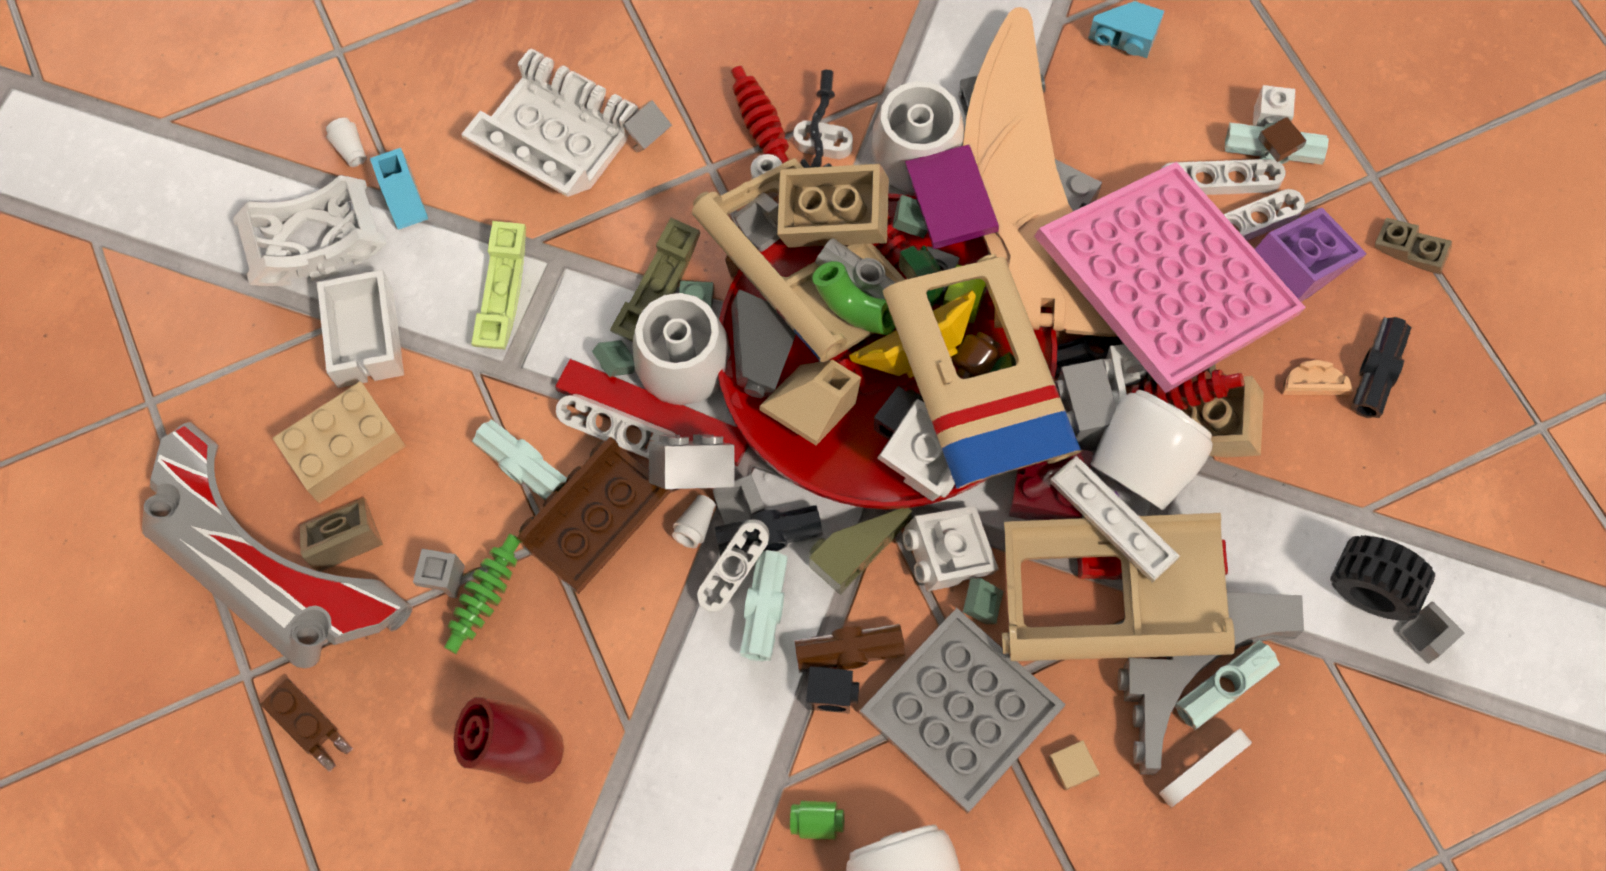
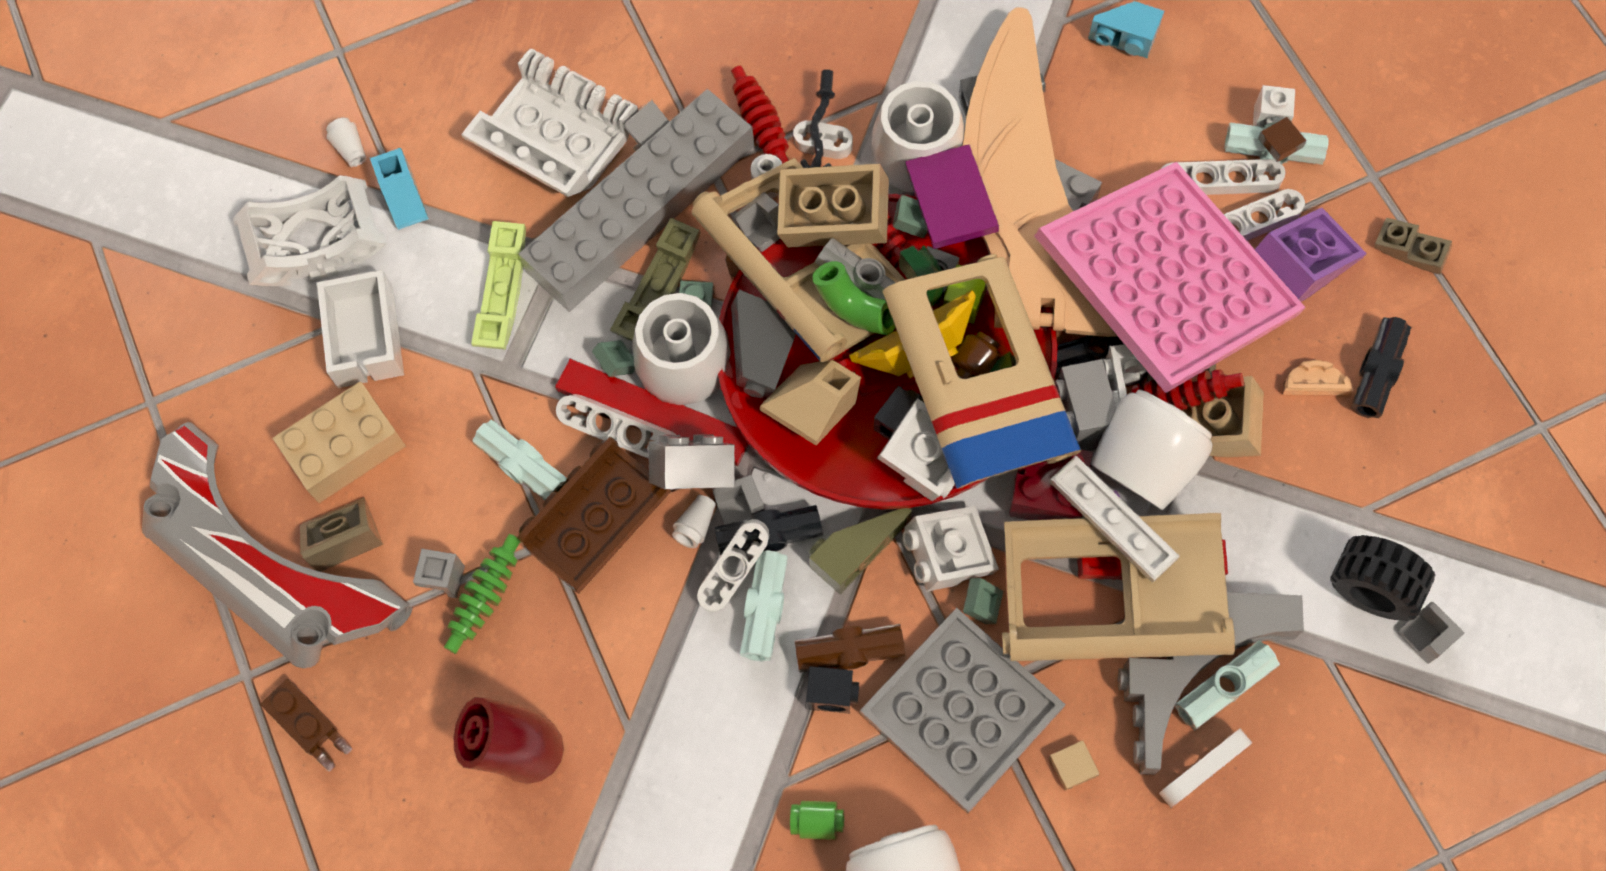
none -> light grey brick [519,89,754,312]

